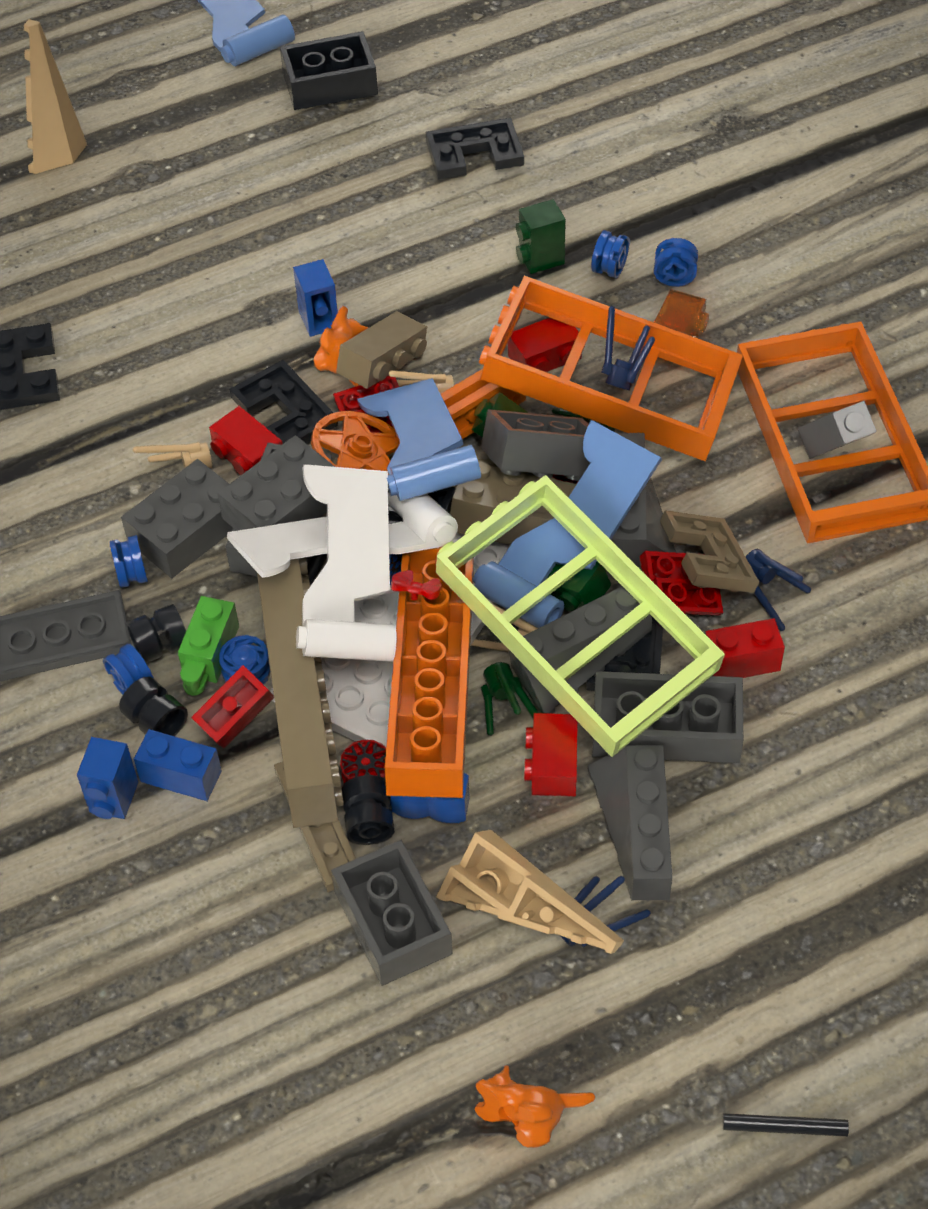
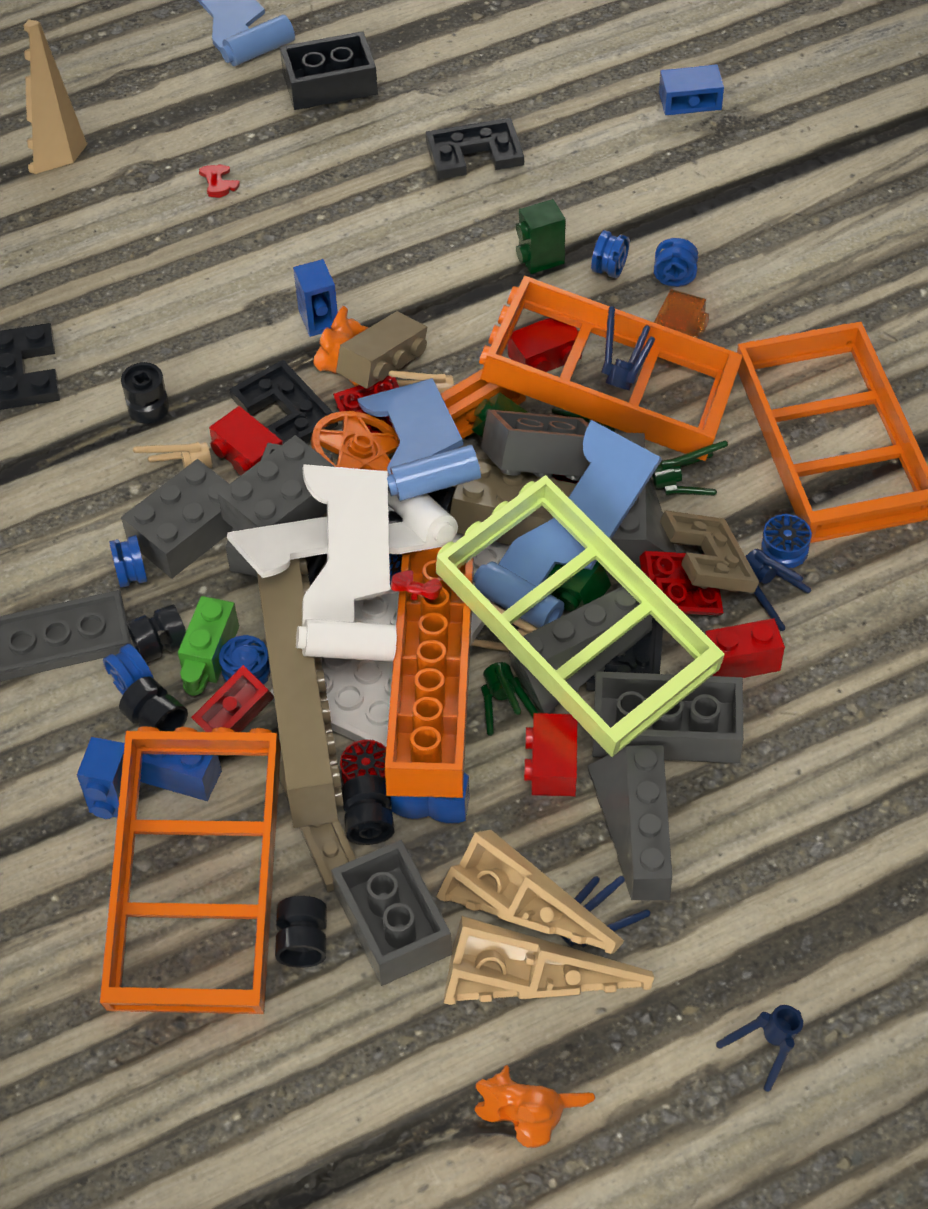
black bar [723,1113,849,1137] -> none
dark grey slope [797,401,877,459] -> none
none -> orange window [100,726,281,1014]
none -> black wheel [121,362,169,424]
none -> piece [199,164,240,198]
none -> black wheel [275,896,327,968]
none -> tan wedge [444,916,654,1005]
none -> dark green plant [652,440,728,496]
none -> blue brick [659,64,724,116]
none -> dark blue plant [716,1005,803,1092]
none -> blue wheel [761,514,812,568]

